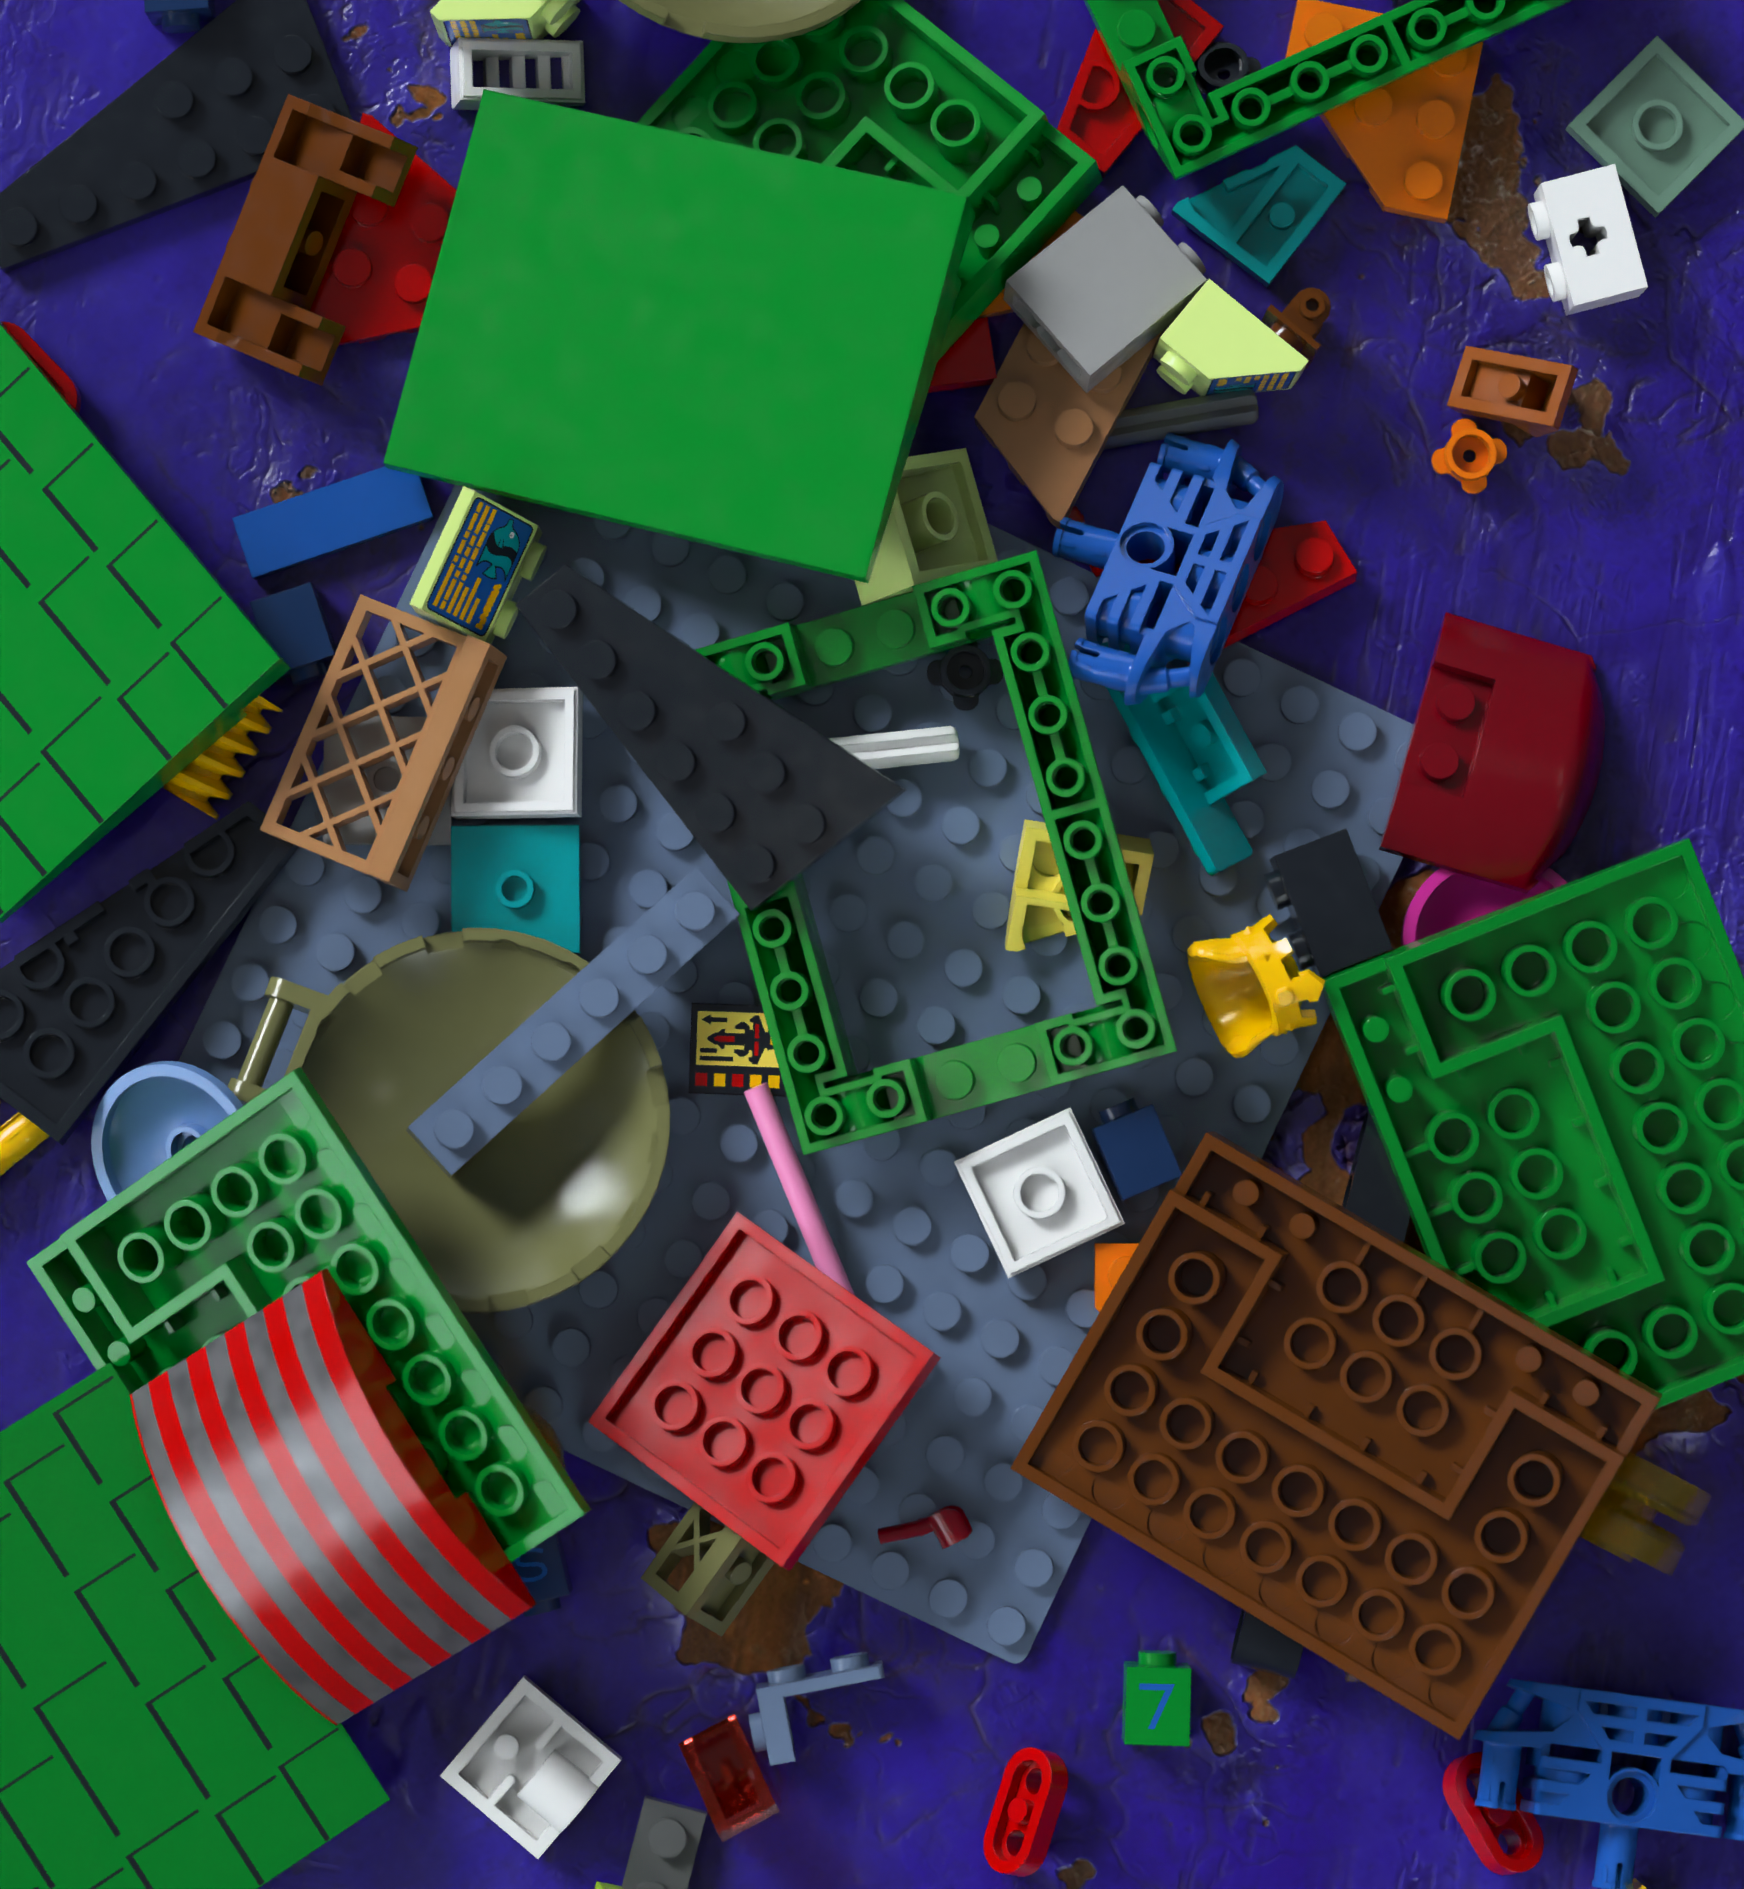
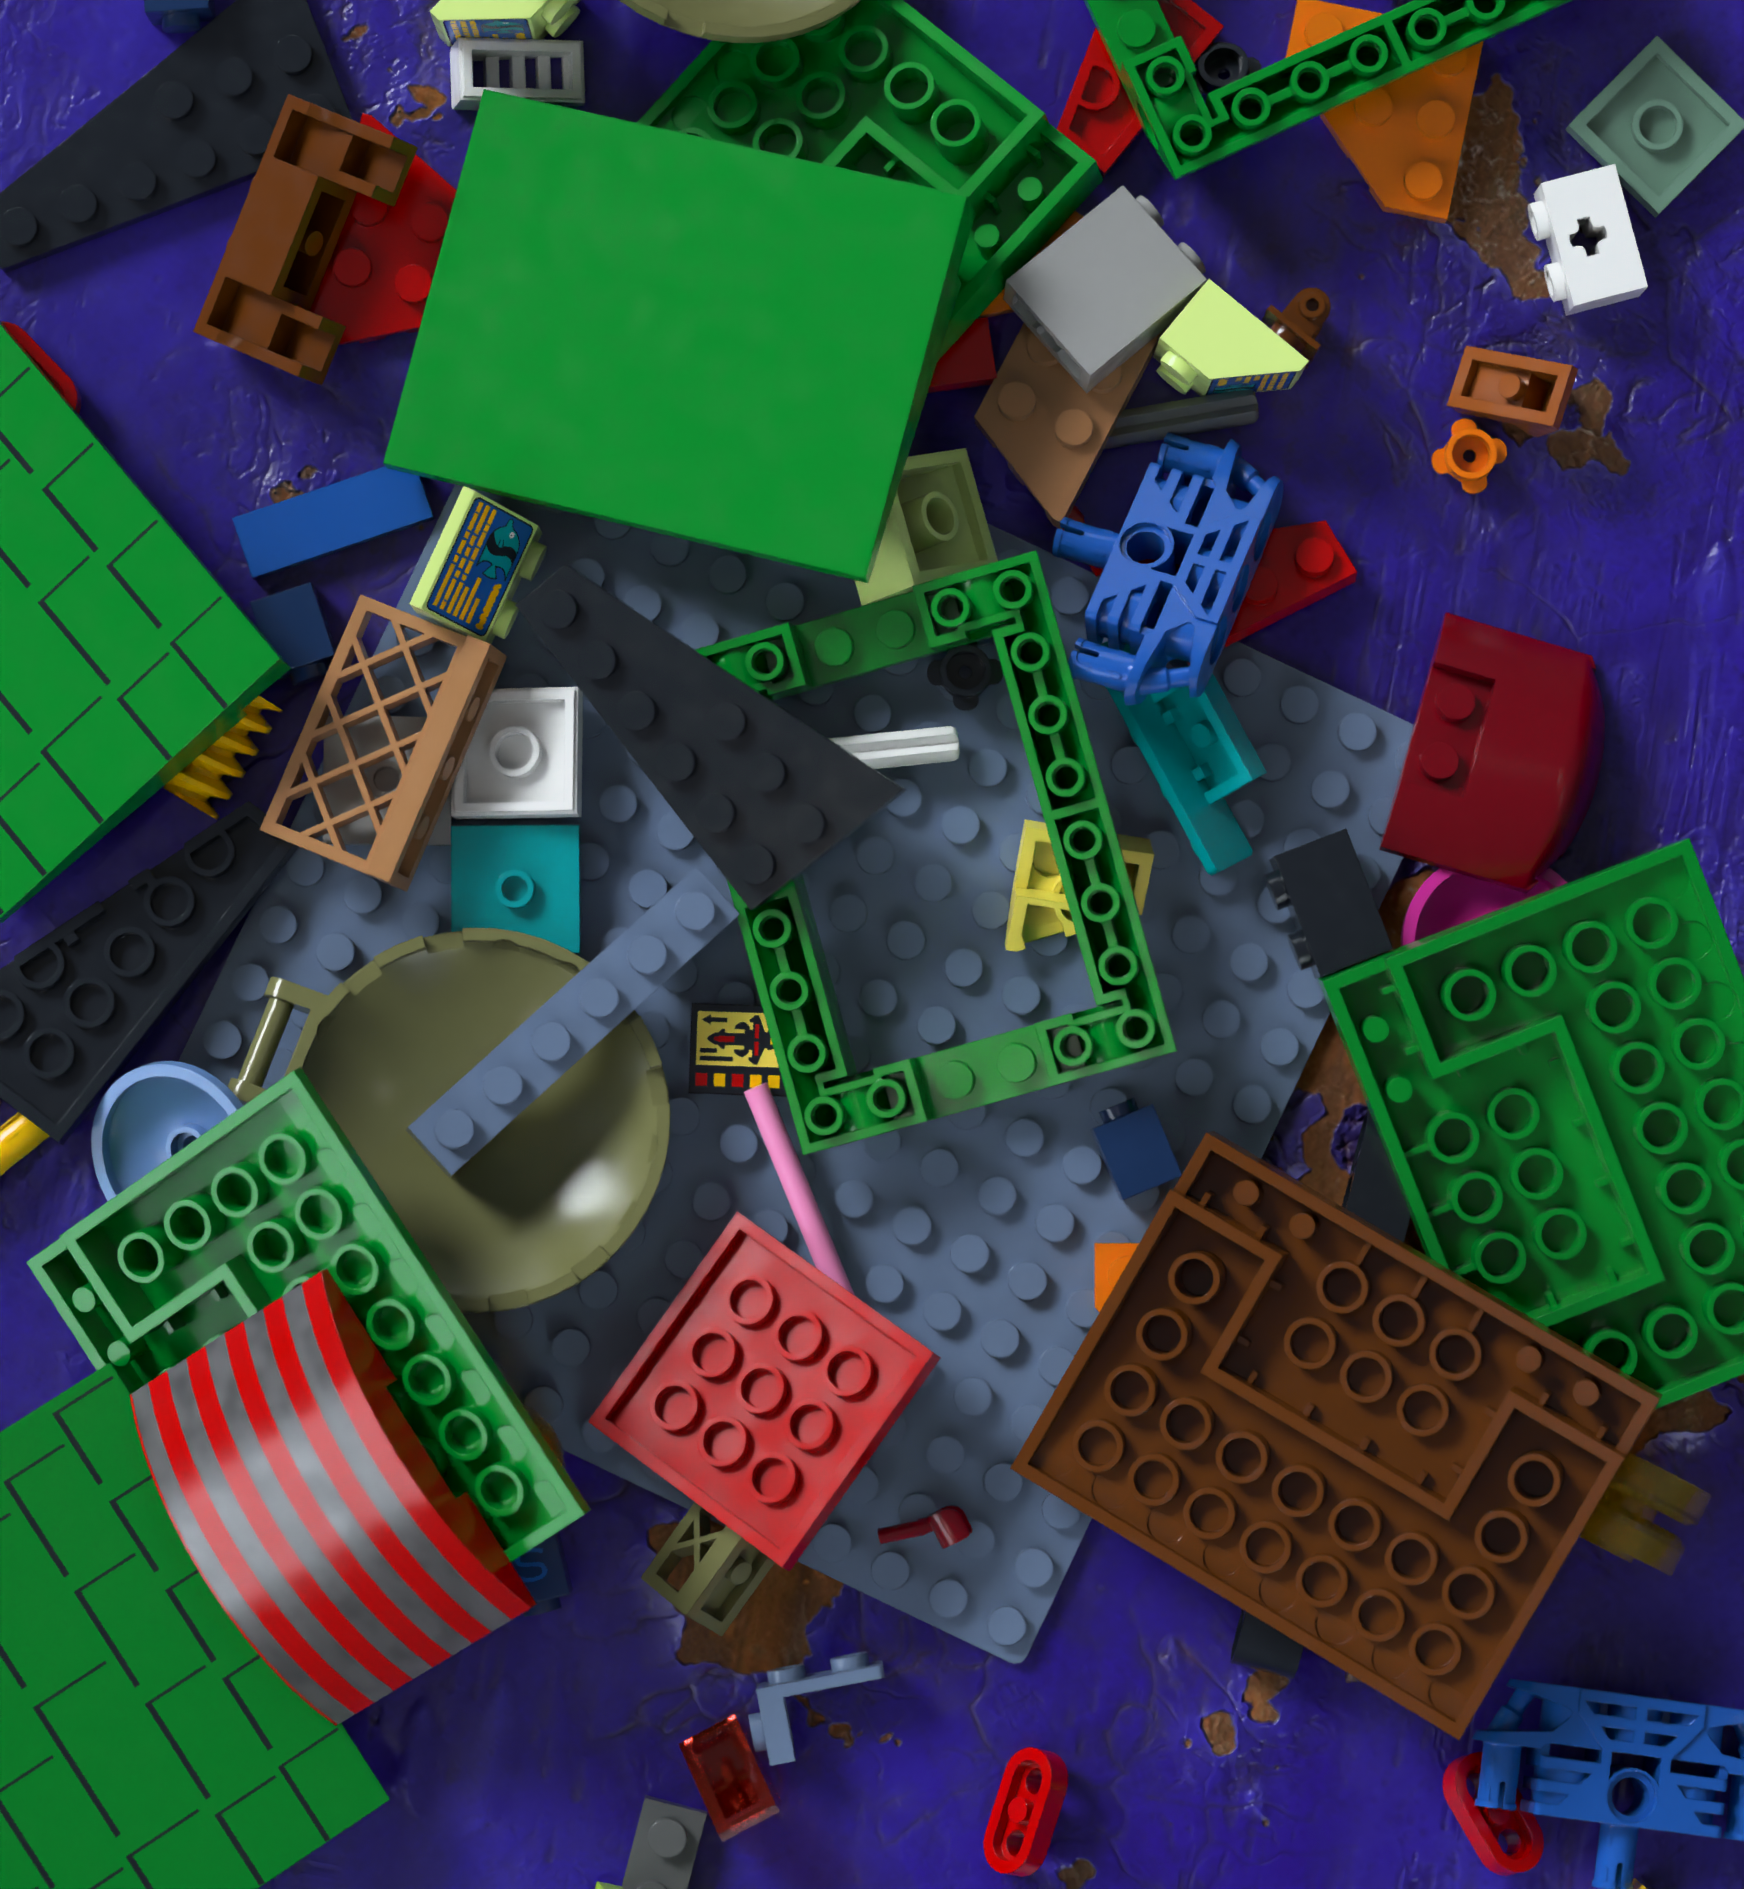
white plate [440,1675,622,1859] -> none
white plate [954,1107,1125,1278] -> none
green brick [1122,1650,1191,1746] -> none
teal wing [1171,145,1346,288] -> none
yellow hair [1187,914,1325,1058] -> none

